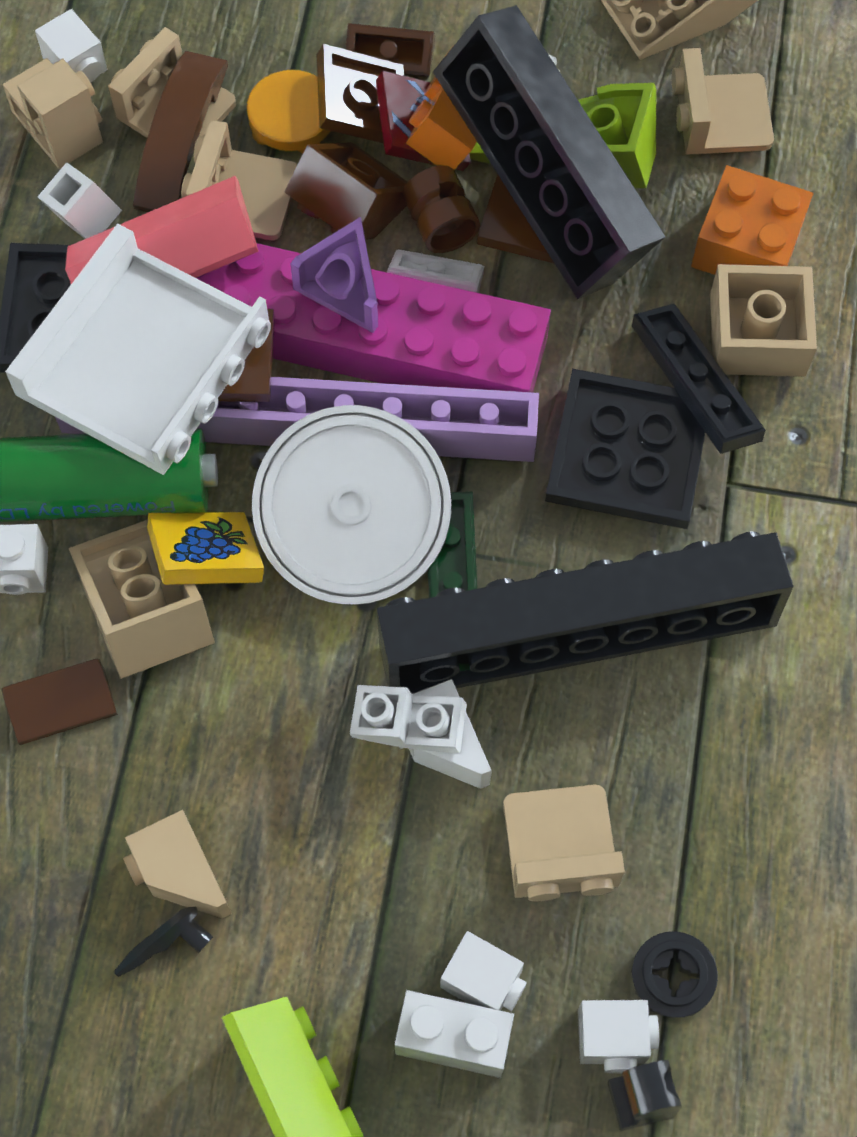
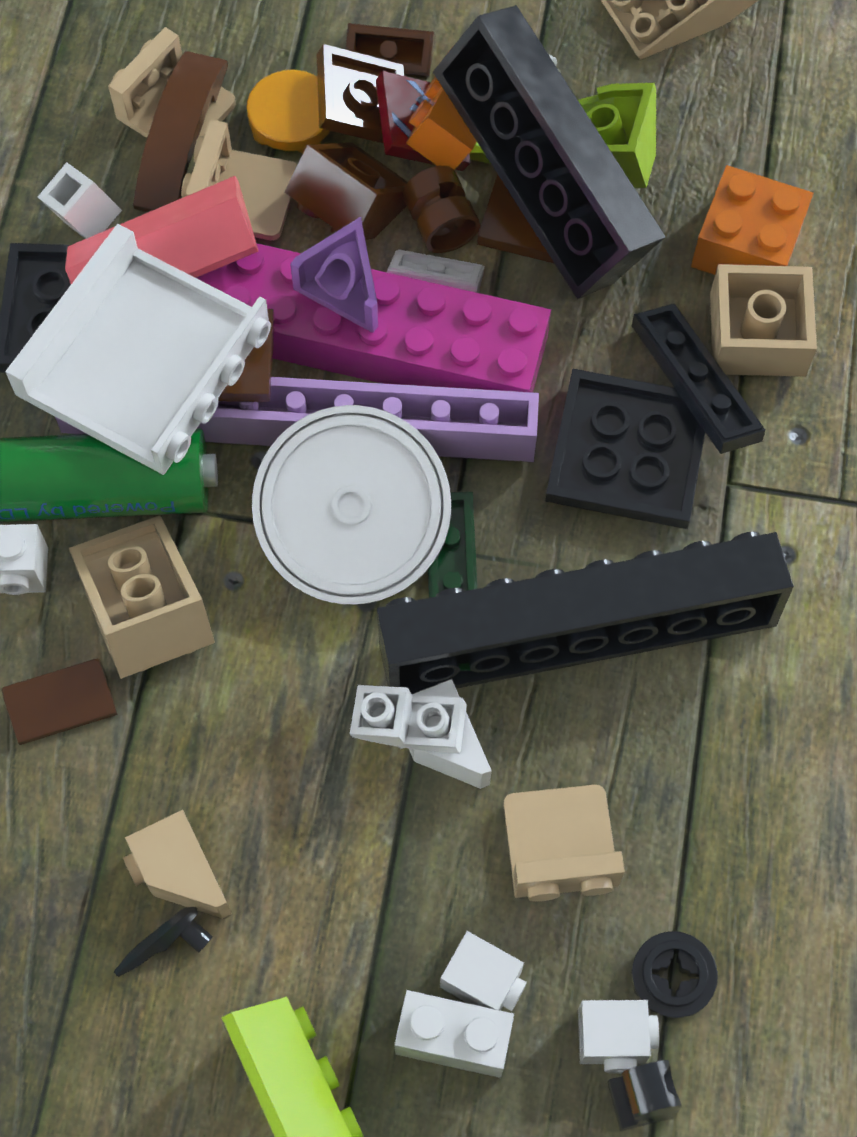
tan brick [2,58,103,169] -> none
white brick [35,9,107,82] -> none
yellow tile [147,512,264,585] -> none
tan bracket [671,48,774,155] -> none

